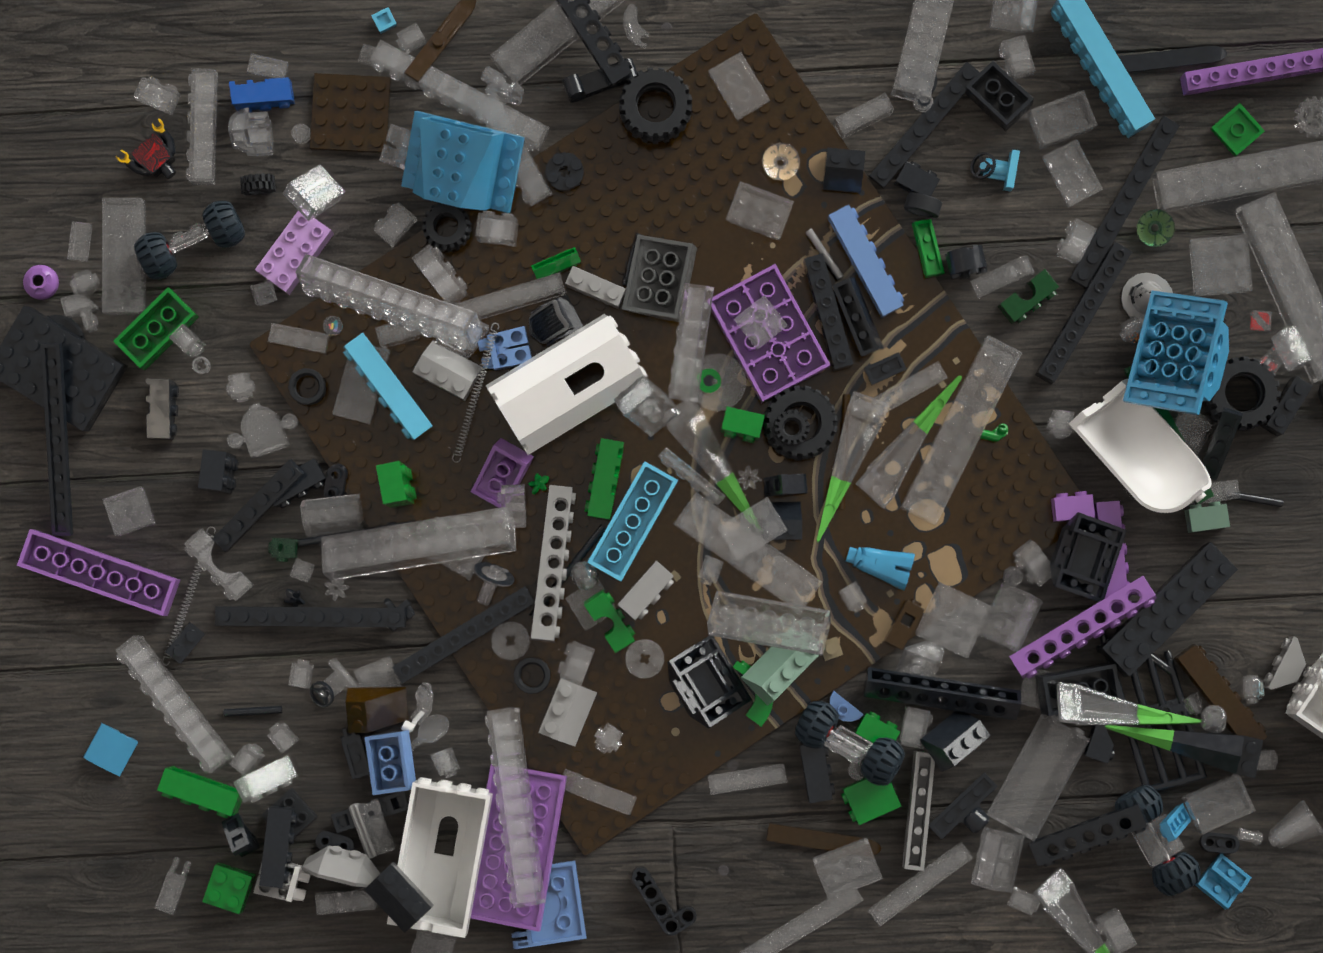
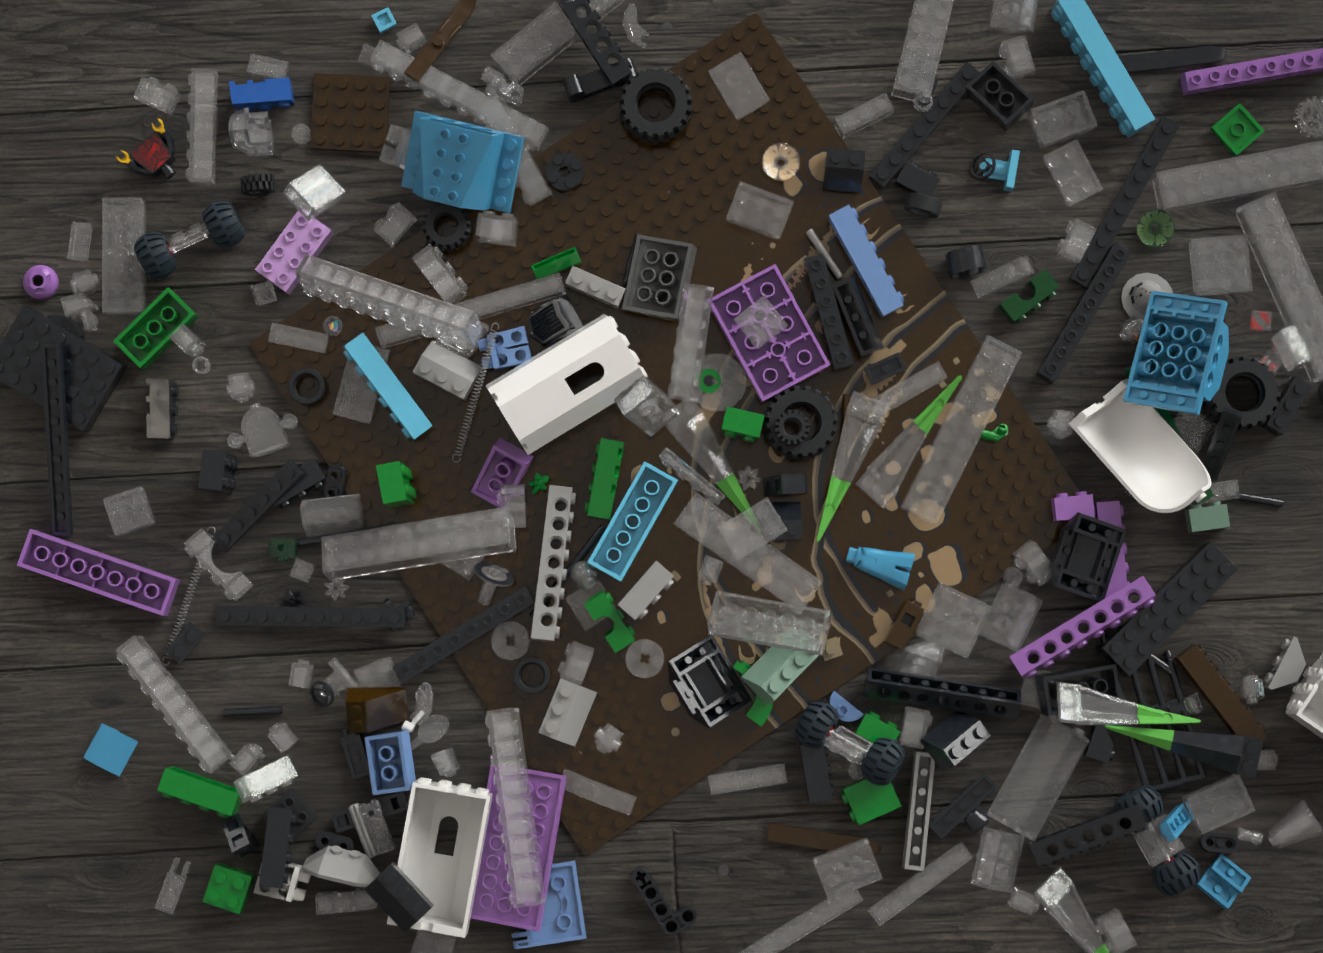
clear brick [838,582,867,613] -> none
green tile [912,219,945,278] -> none
clear head [1200,705,1227,734] -> none

